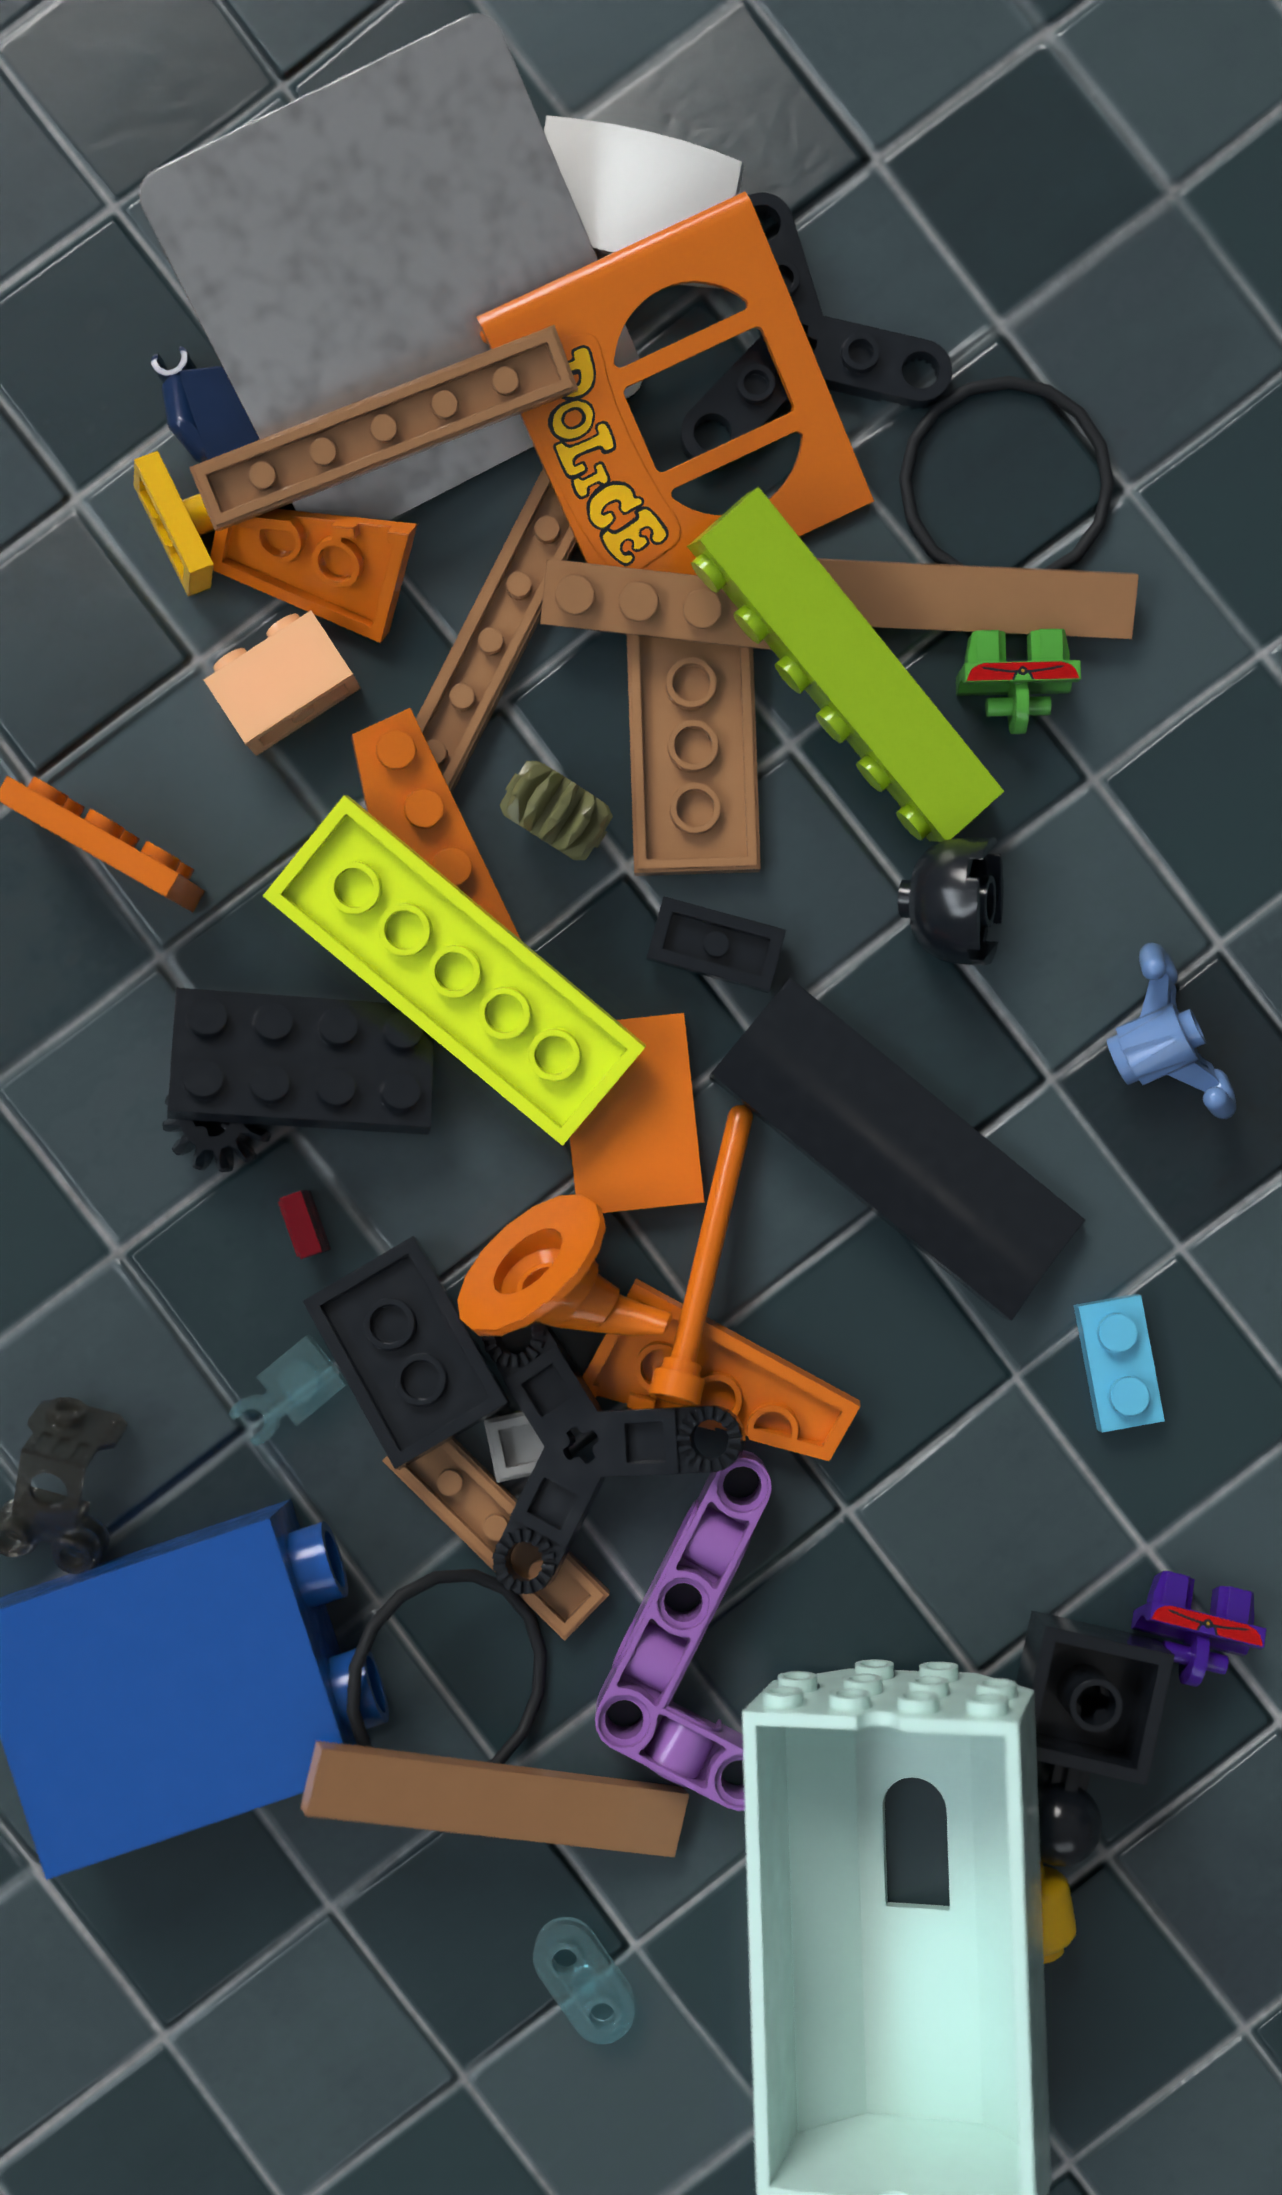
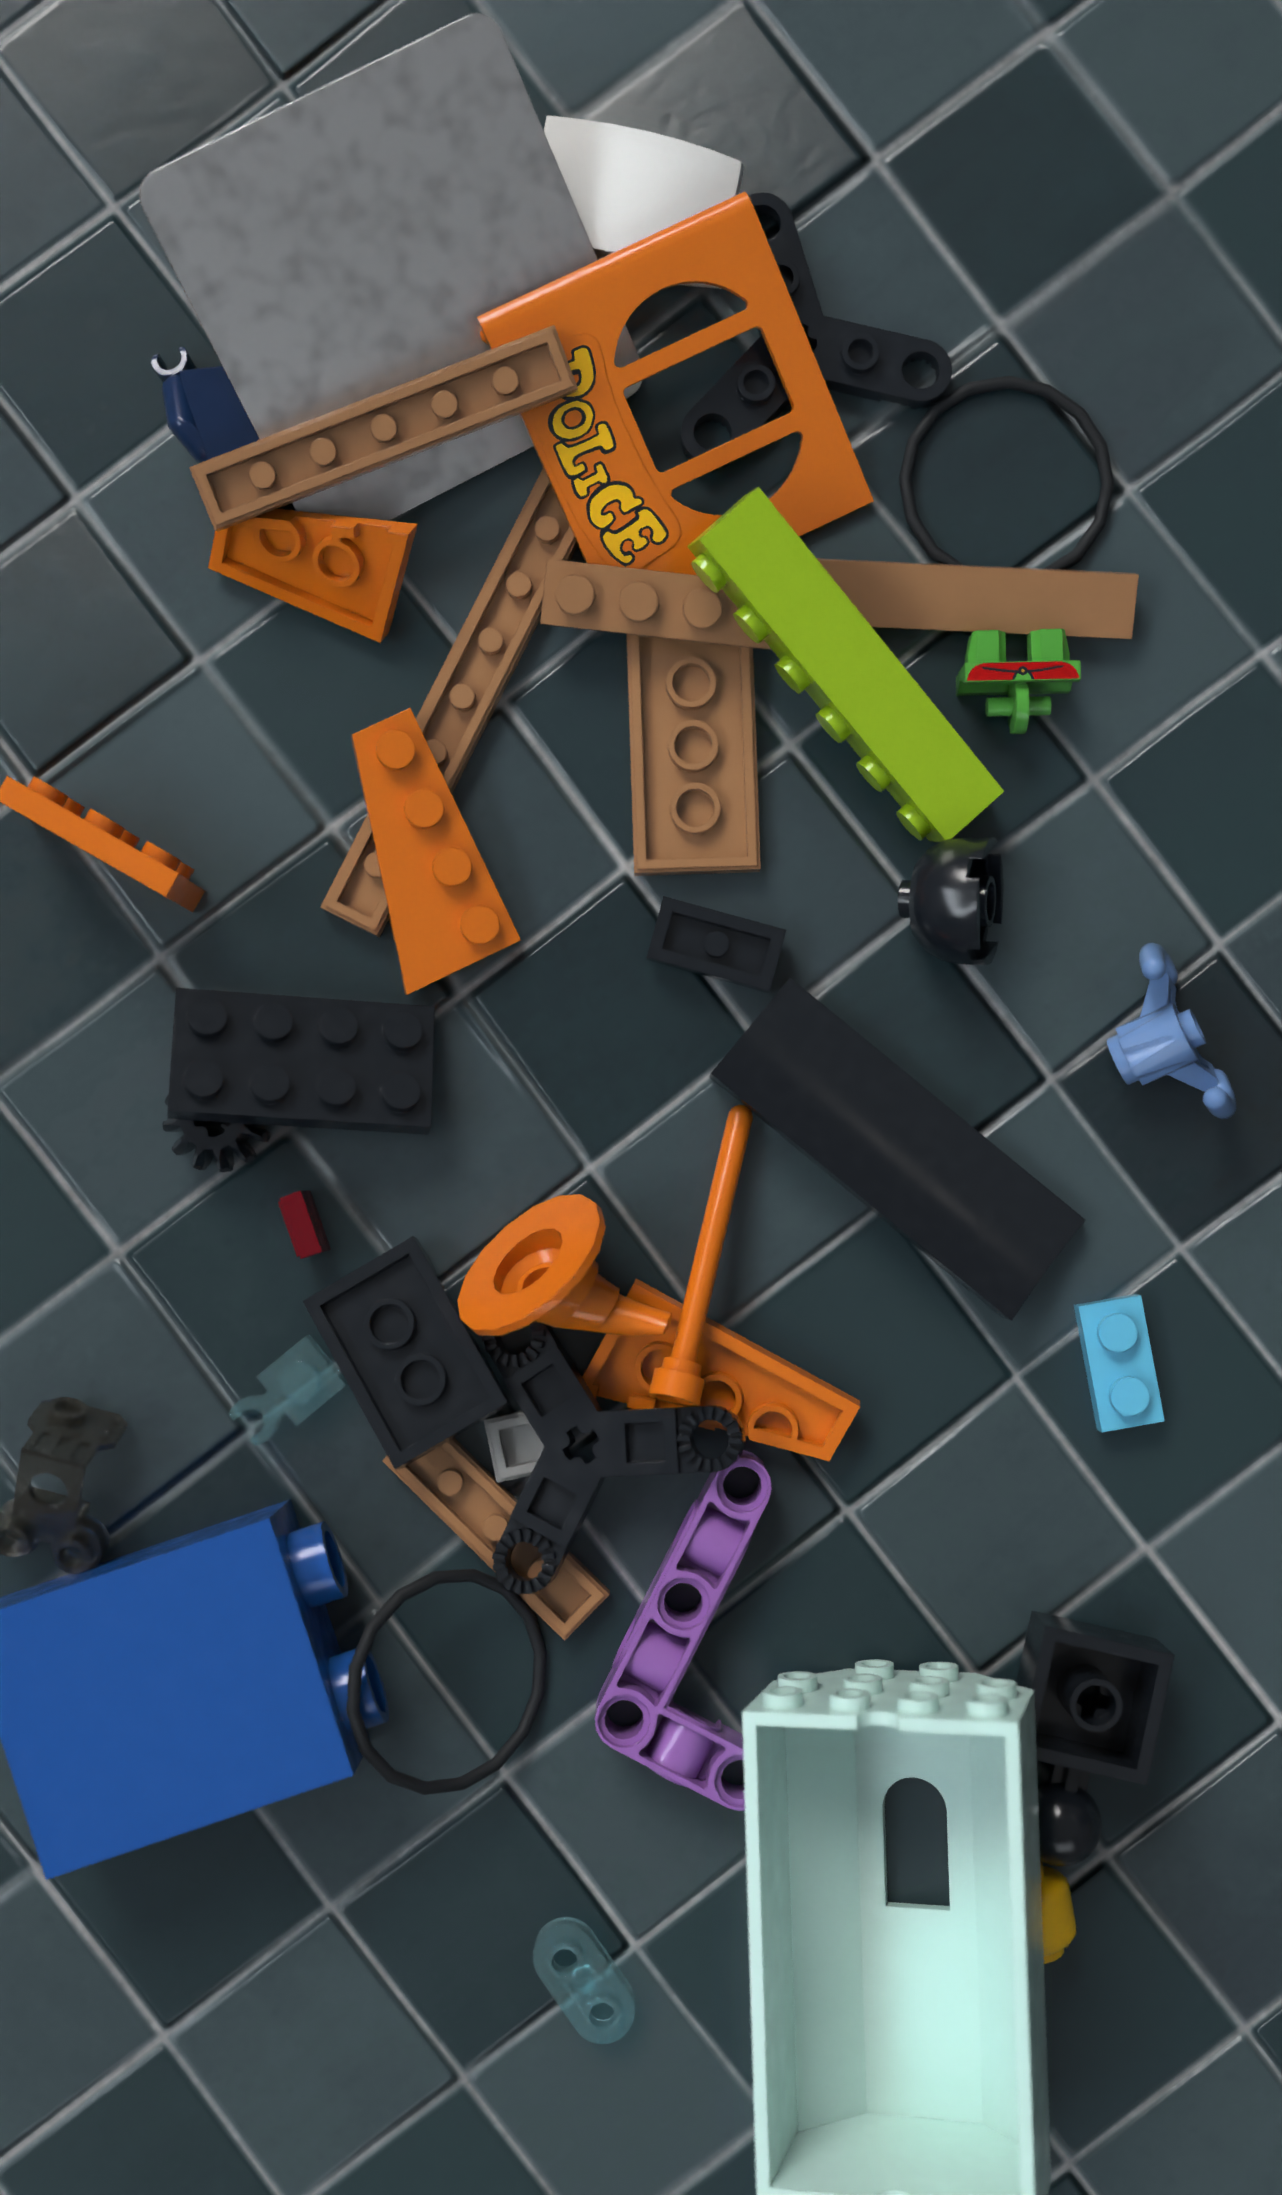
yellow tile [134,451,214,597] -> none
light nougat brick [203,610,361,756] -> none
neon yellow plate [263,795,646,1146] -> none
medium nougat tile [300,1741,690,1857] -> none
olive gear [499,761,613,860] -> none
orange tile [570,1013,704,1213] -> none
dark purple hips [1131,1571,1267,1687] -> none

